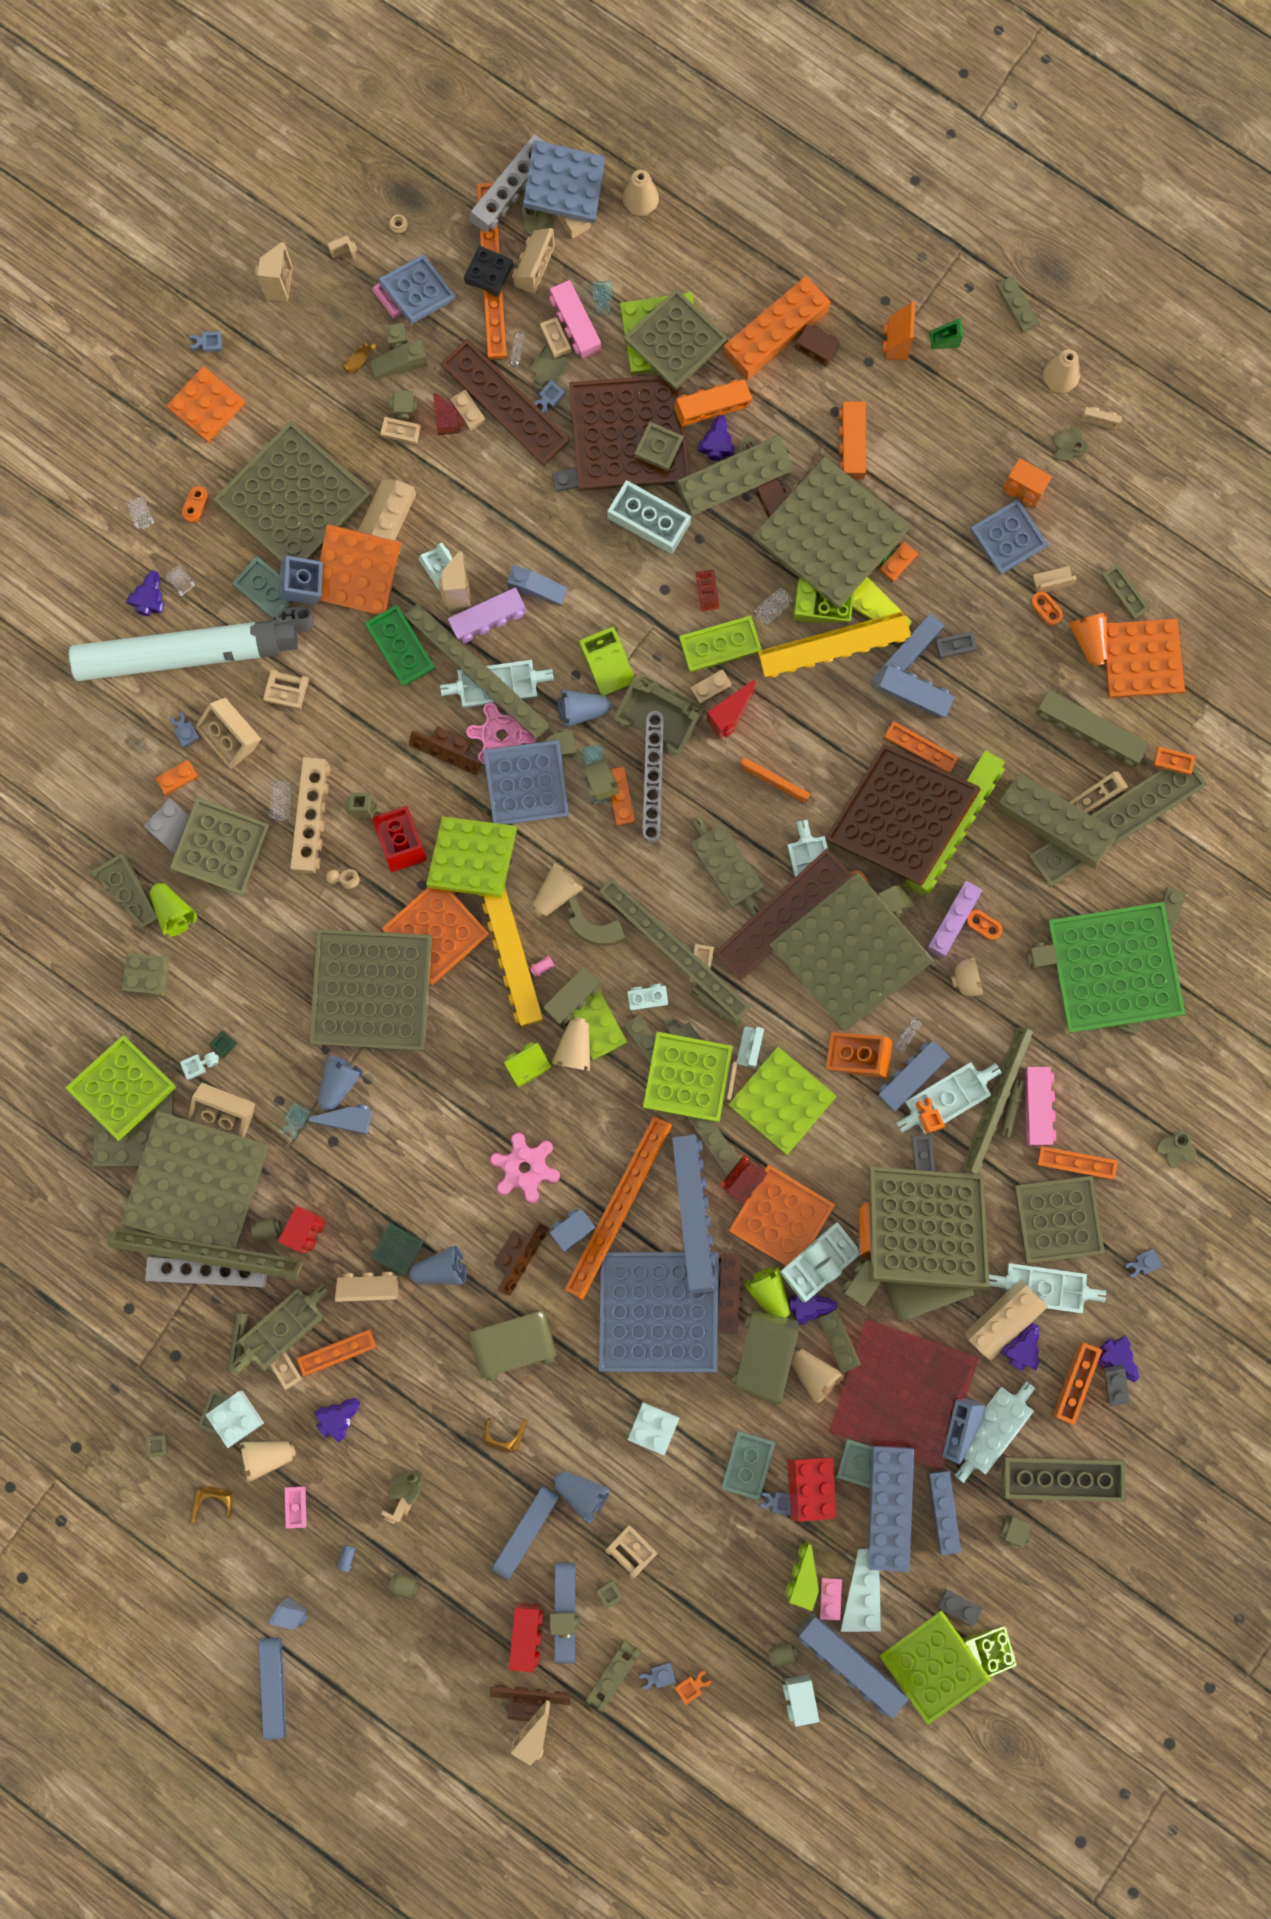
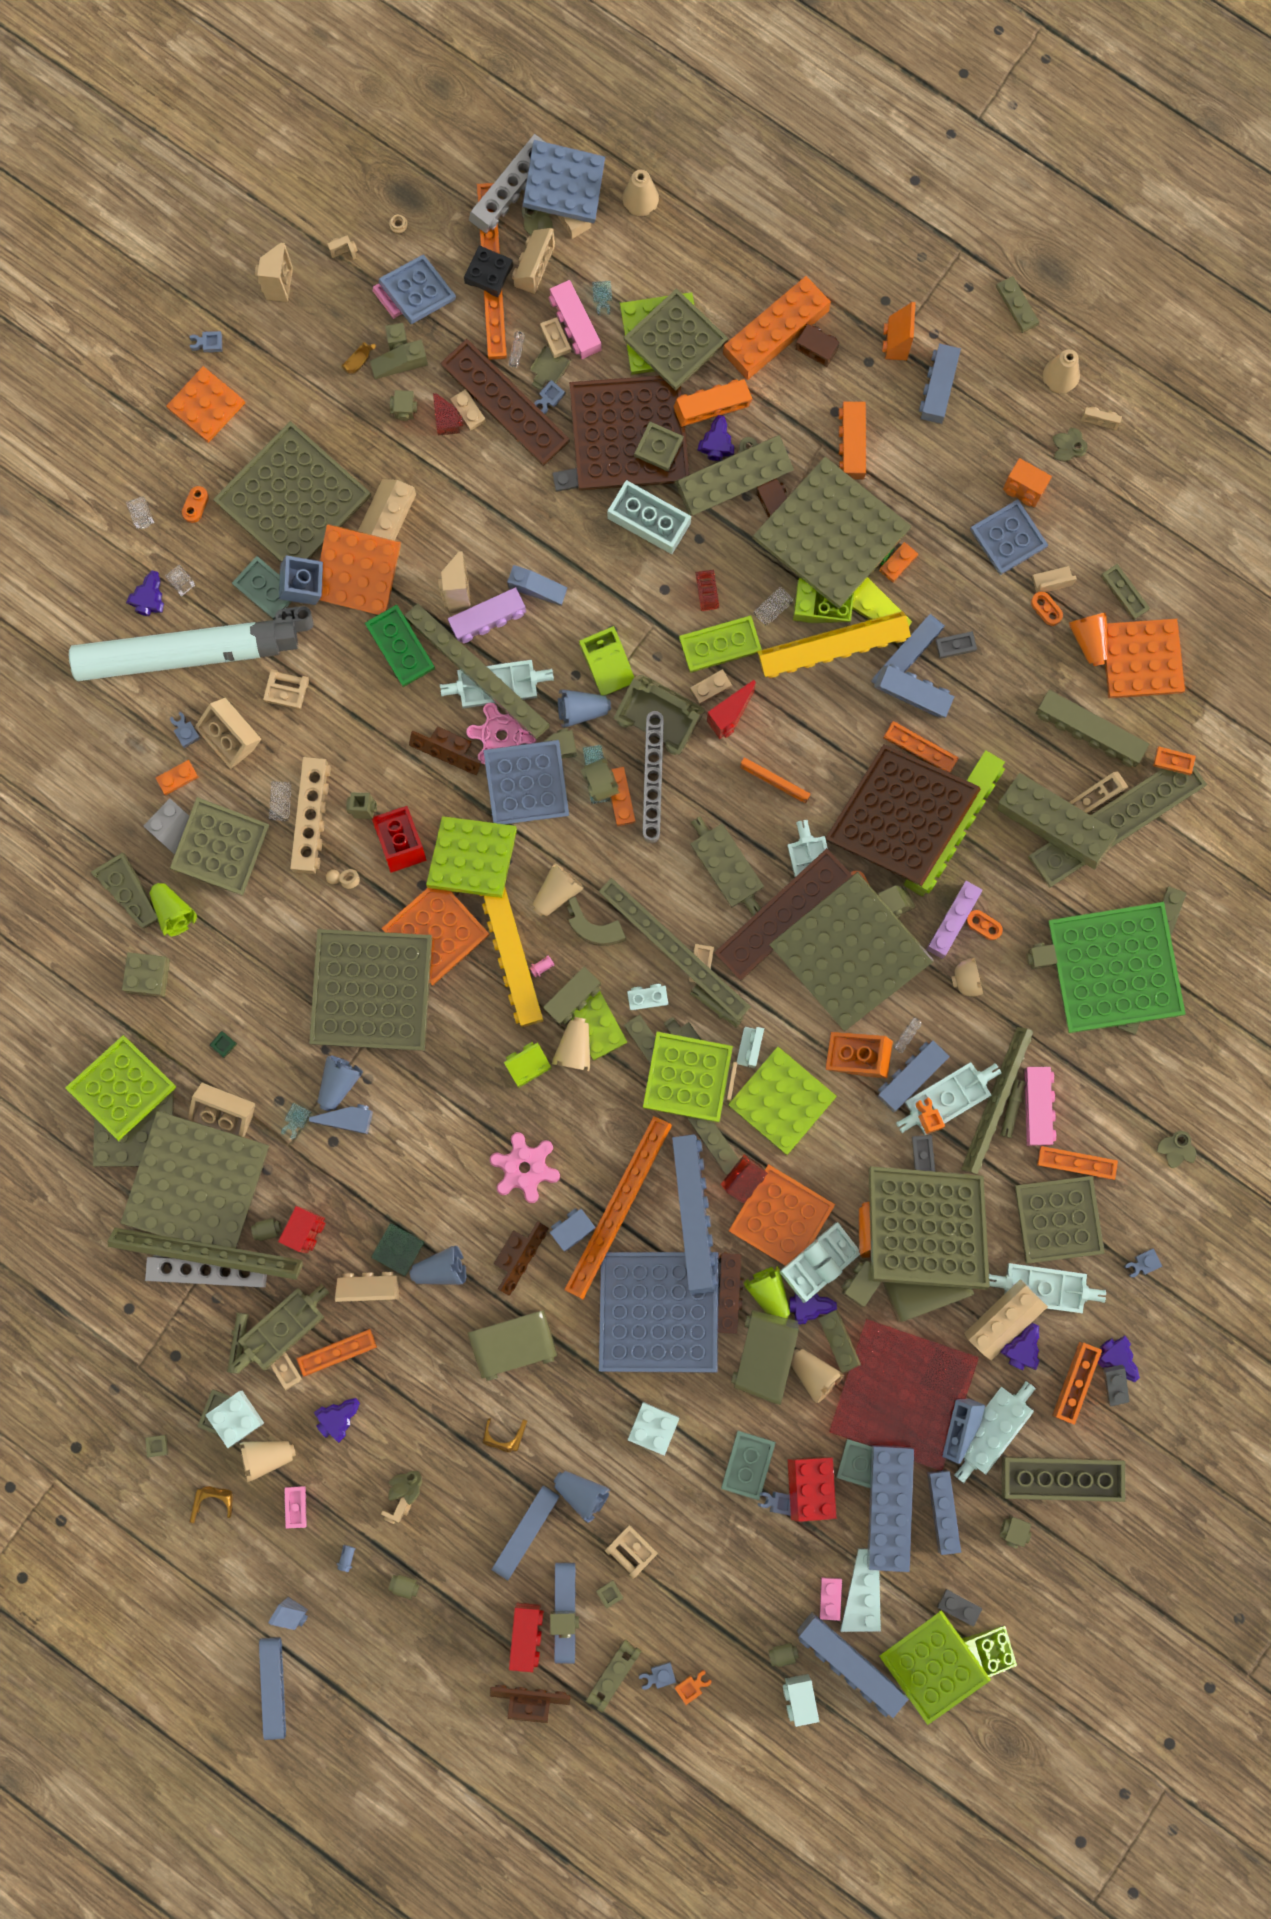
light aqua plate [180,1052,219,1080] -> none
tan plate [380,417,421,445] -> none
light aqua bracket [418,543,452,589] -> none
tan slope [511,1700,550,1766] -> none
lime slope [785,1540,819,1611] -> none
green slope [930,319,963,349] -> none
none -> sand blue brick [919,343,961,424]

